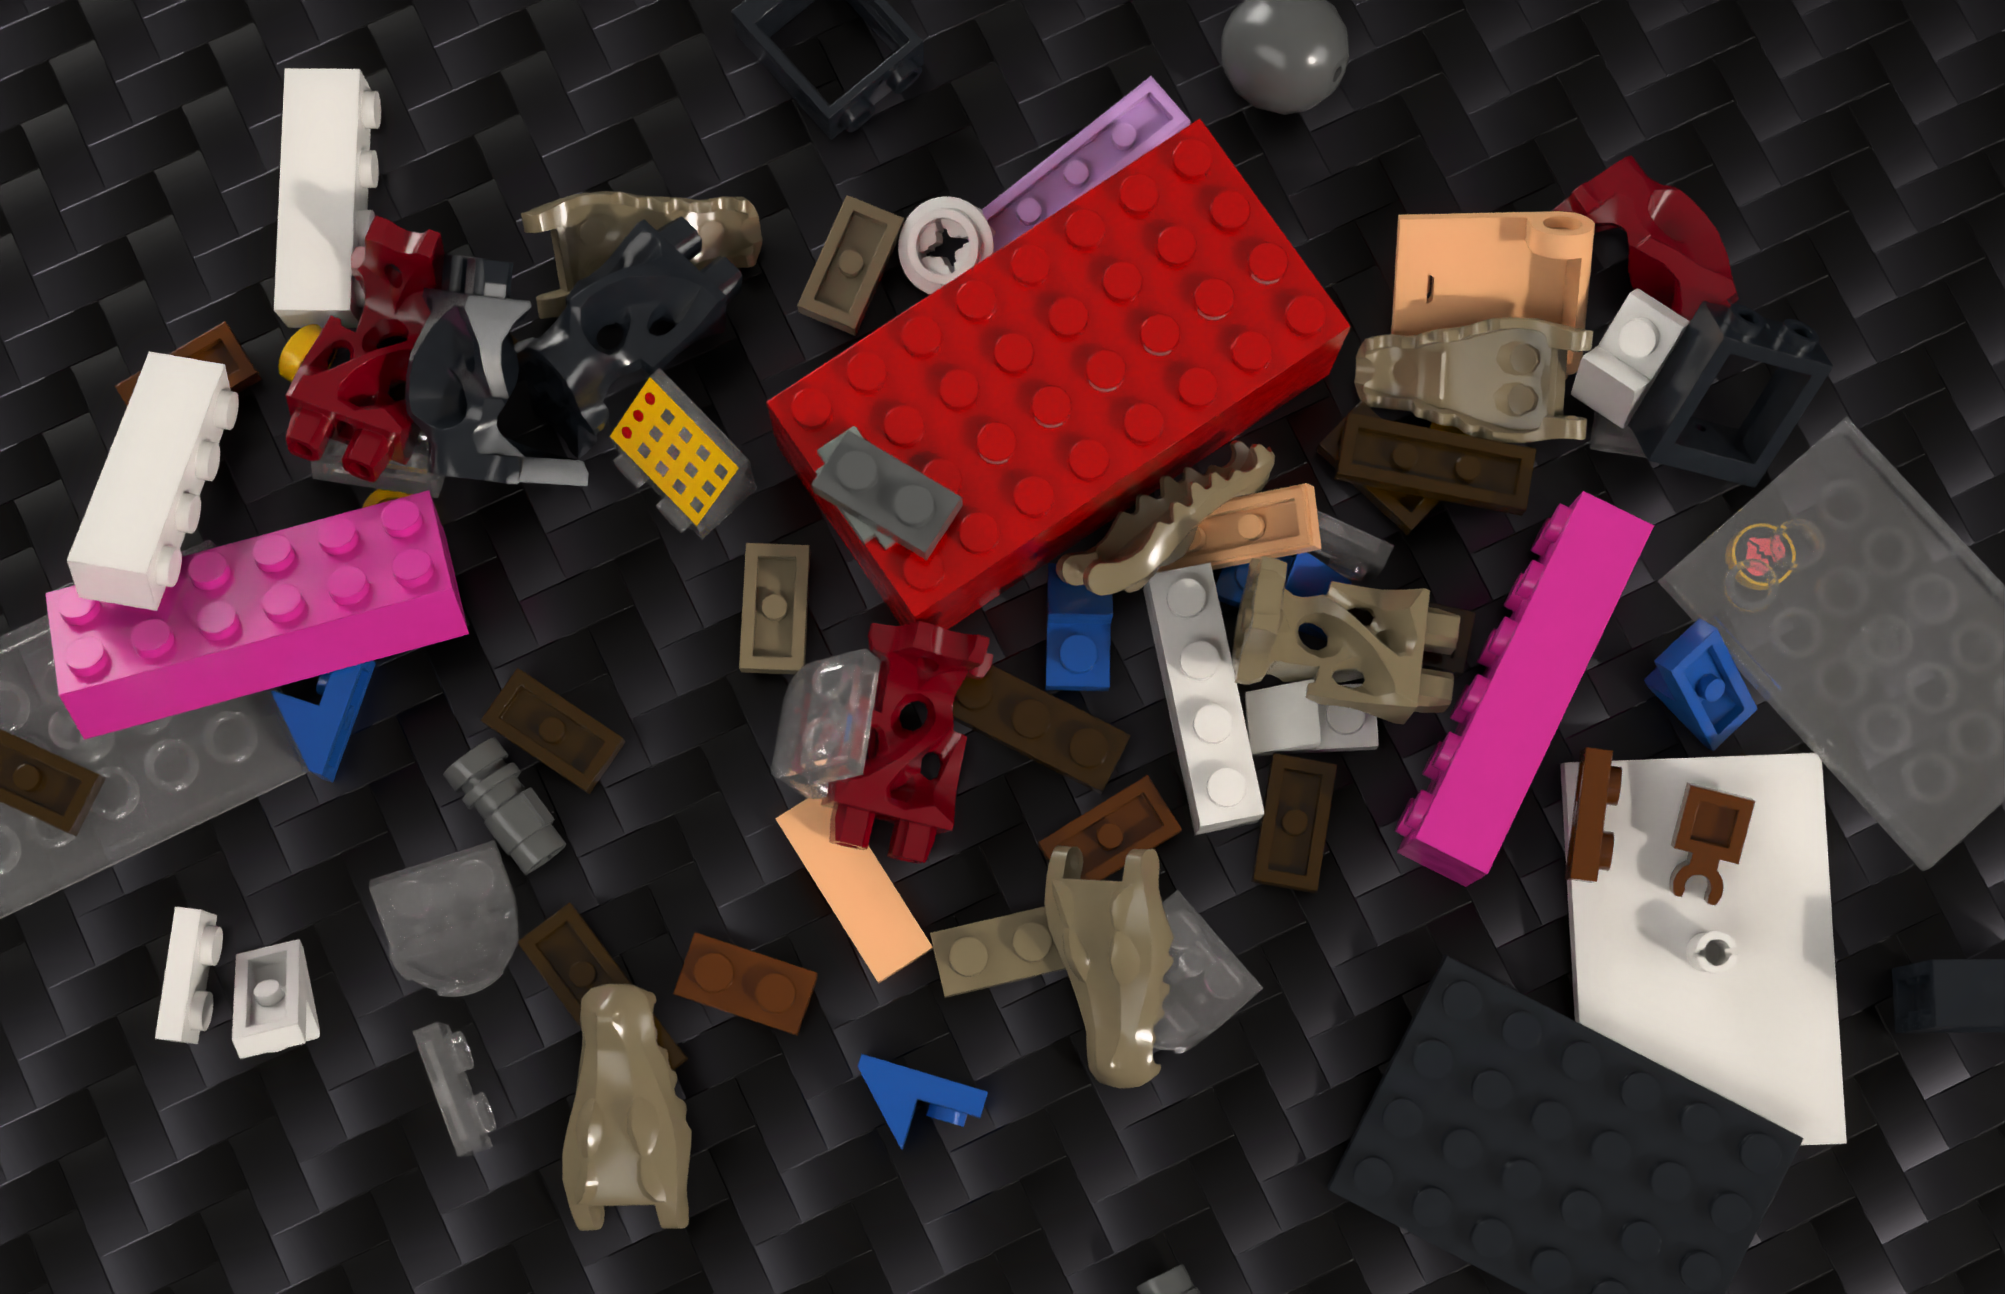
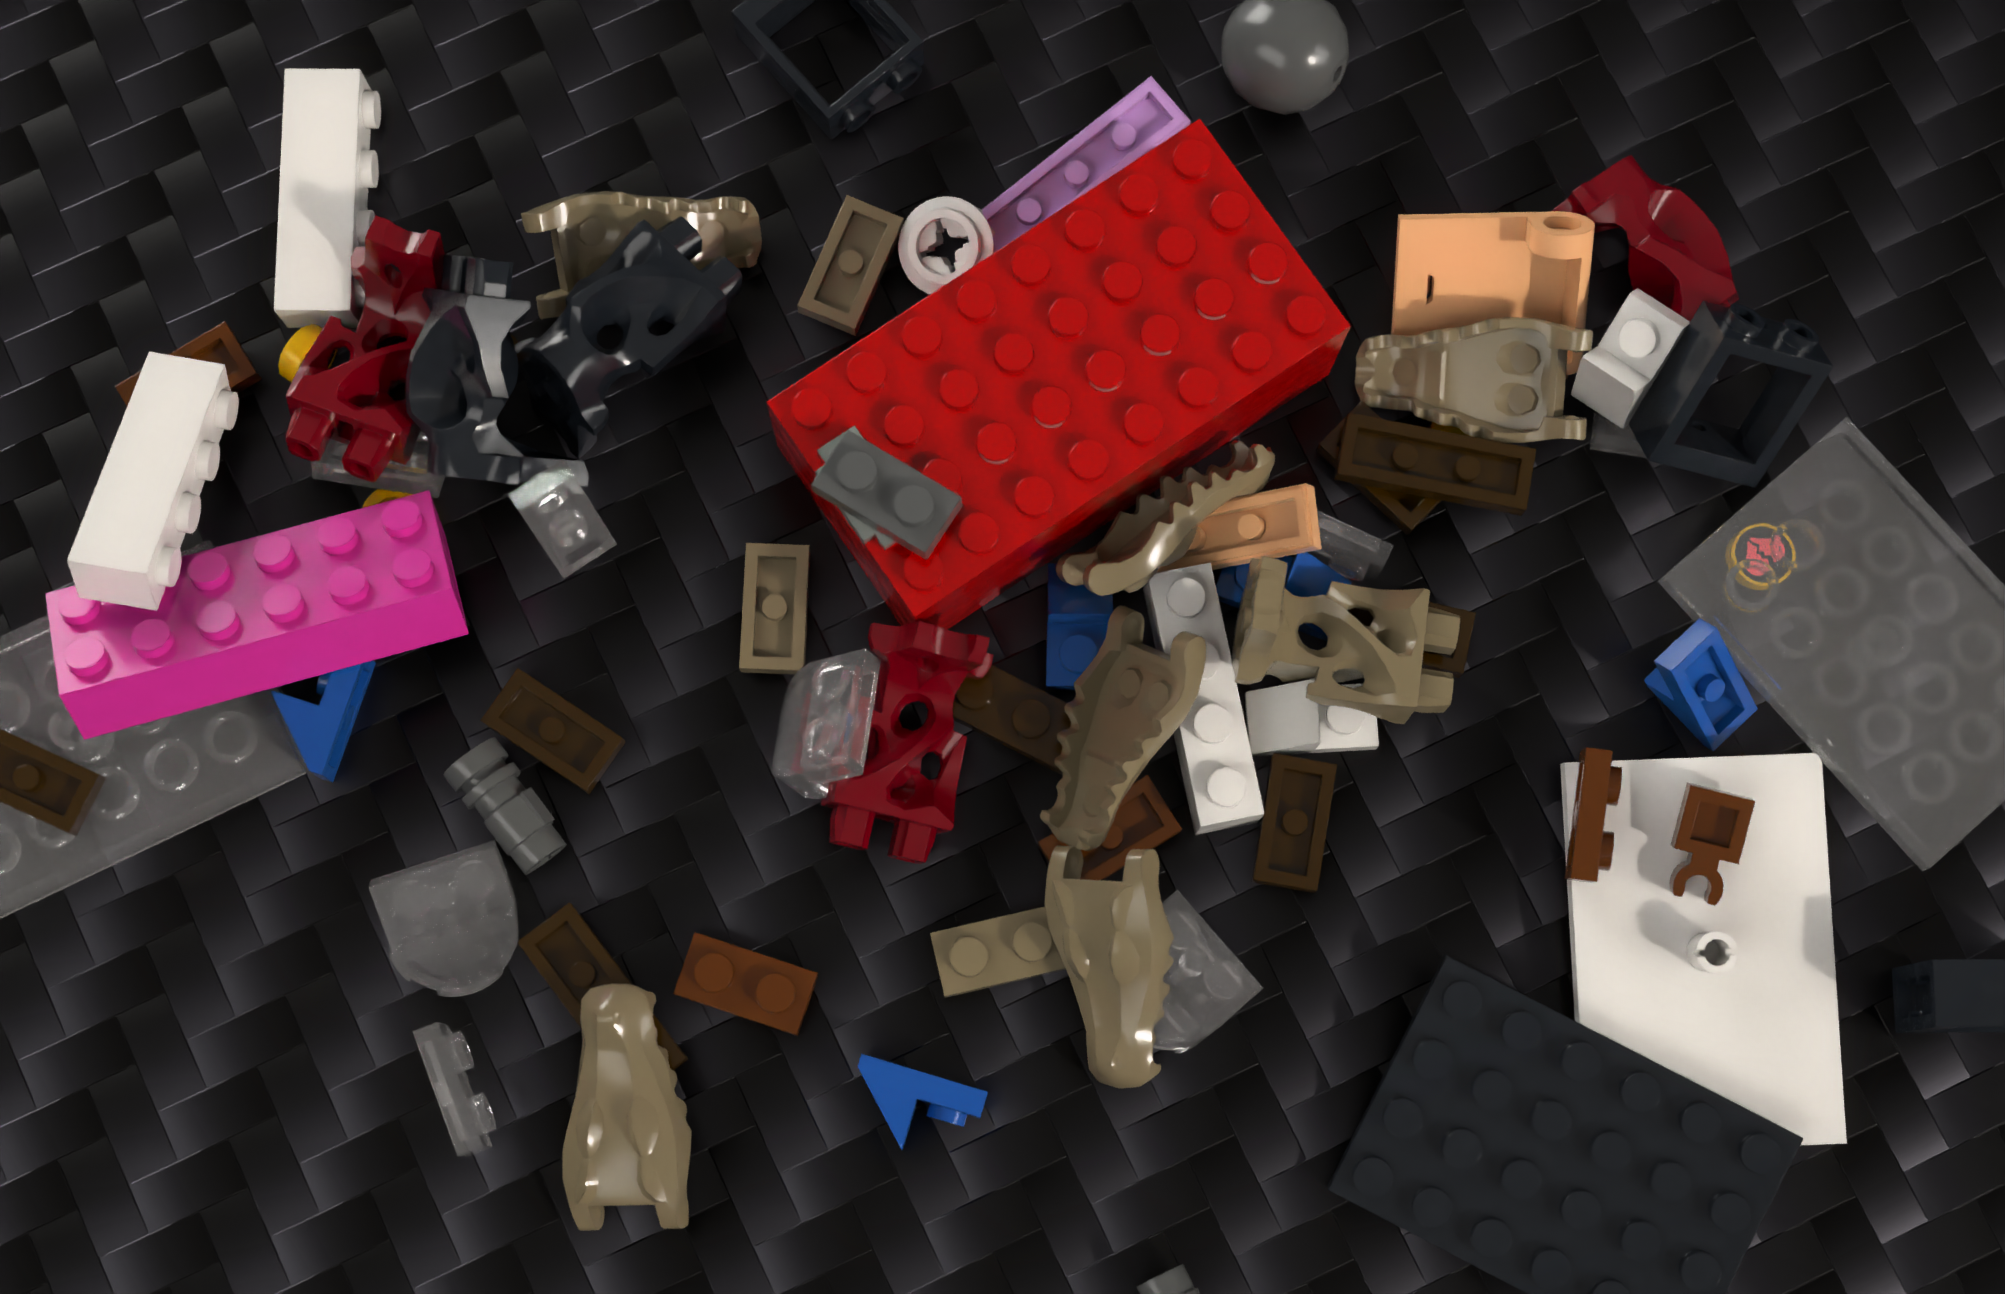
white plate [155,907,223,1044] -> none
white slope [232,939,320,1059] -> none
slope [610,368,757,539] -> none
light nougat tile [775,788,933,984] -> none
dark pink brick [1395,491,1654,887] -> none
none -> clear plate [508,459,617,578]
none -> dark tan animal [1040,605,1206,851]

